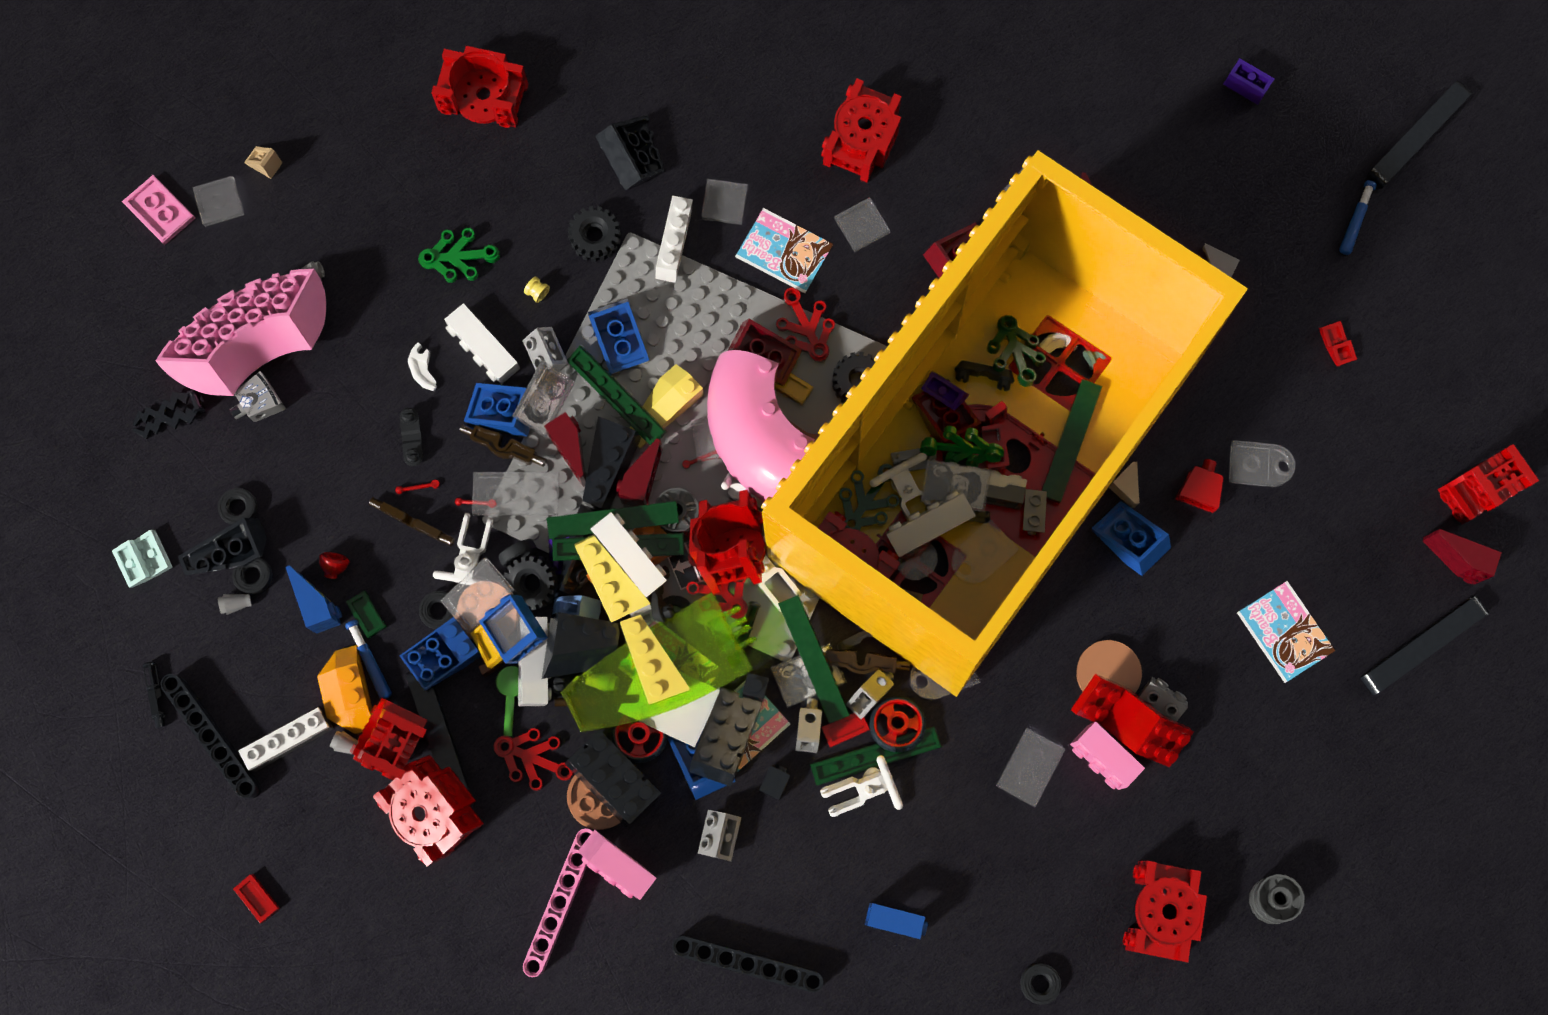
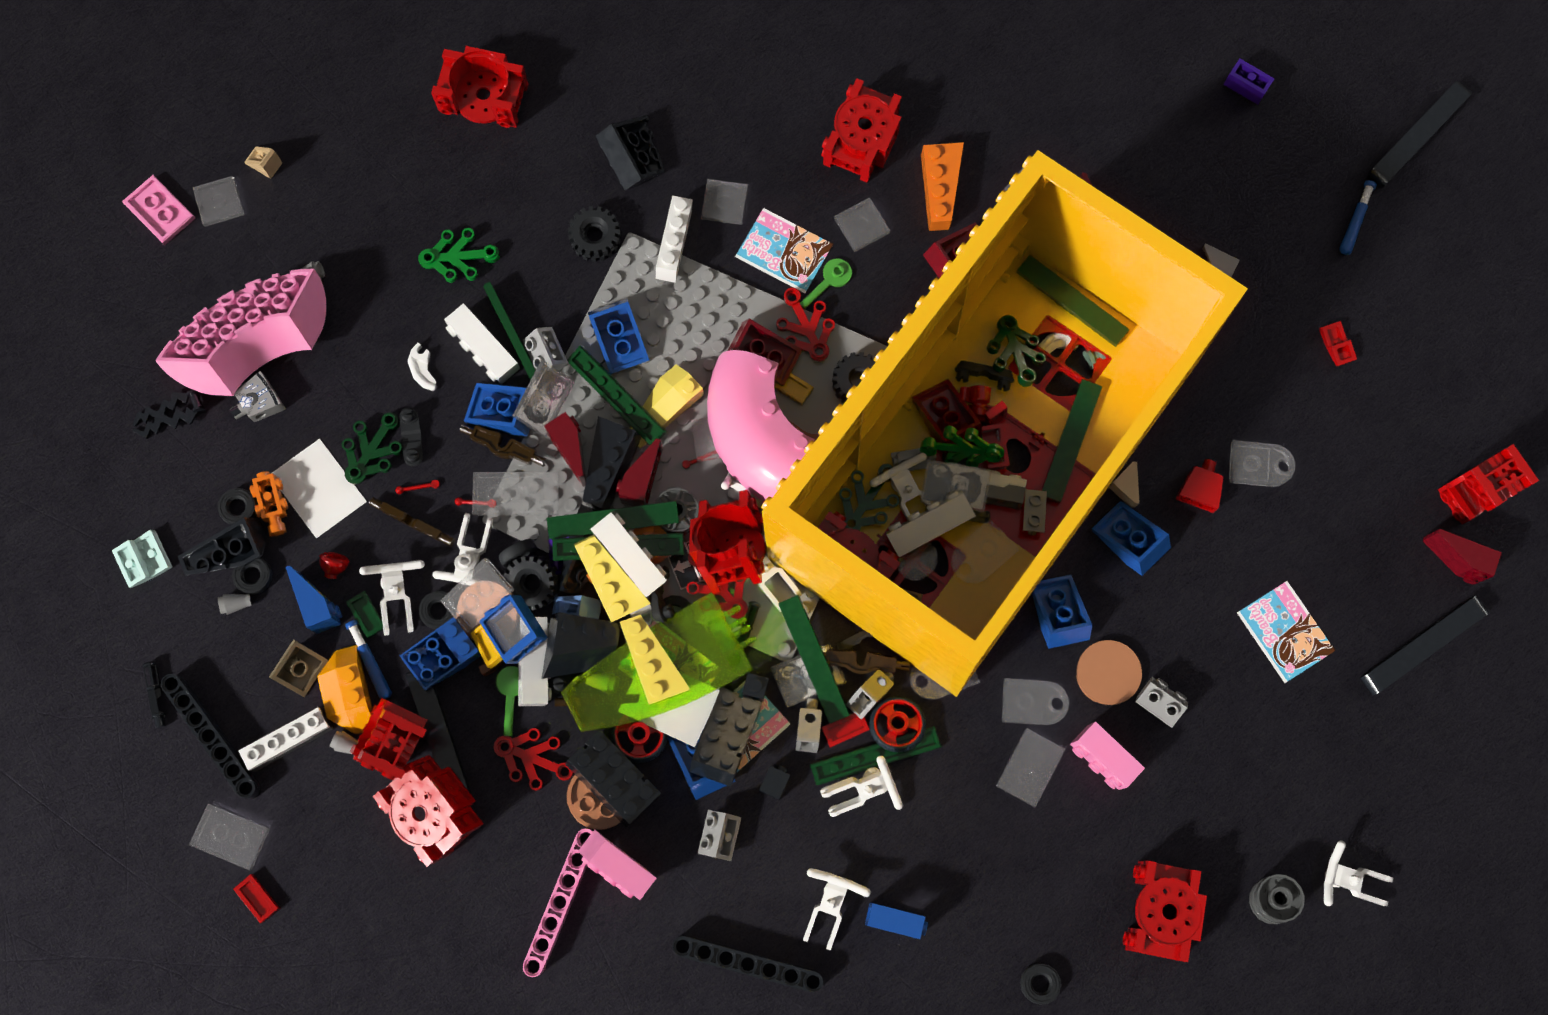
light yellow wheel [524,276,550,303] -> none
dark purple slope [921,371,969,411] -> none
red bracket [1071,674,1194,767] -> none
none -> clear tile [189,803,270,870]
none -> orange brick [250,471,288,536]
none -> dark tan slope [269,639,328,697]
none -> white sticker [272,439,367,538]
none -> dark green plant [342,413,403,484]
none -> white piece [359,560,425,635]
none -> dark green tile [483,282,536,382]
none -> bright green piece [800,259,852,310]
none -> white piece [803,868,871,950]
none -> orange wedge [921,142,964,231]
none -> red piece [960,385,991,419]
none -> clear tile [1002,678,1069,725]
none -> dark green tile [1016,255,1129,347]
none -> blue slope [1032,575,1092,649]
none -> white piece [1324,840,1394,906]

